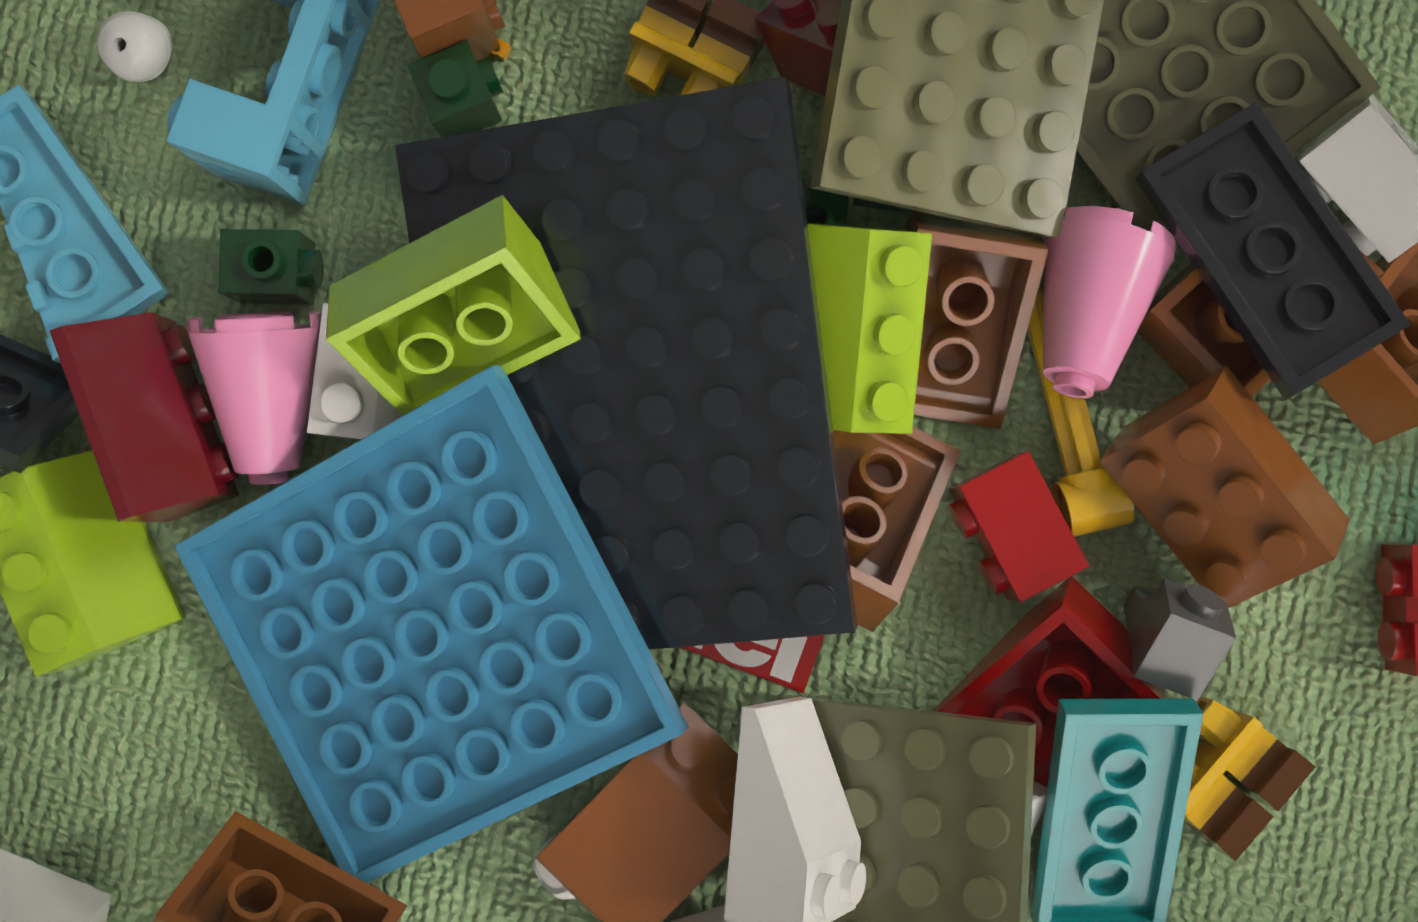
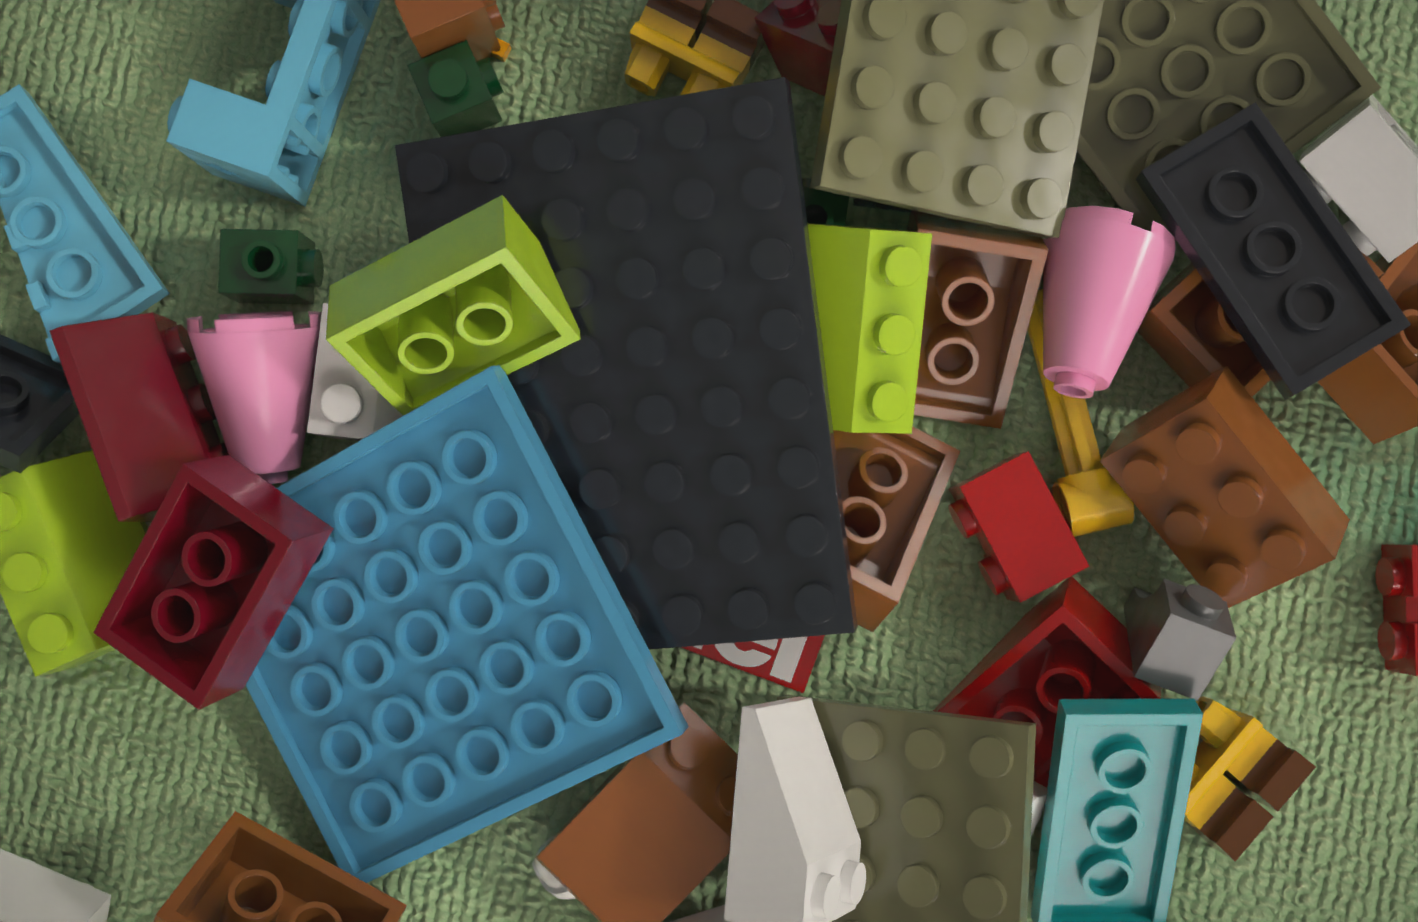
white piece [97,11,173,83] -> none
none -> dark red brick [93,455,334,710]

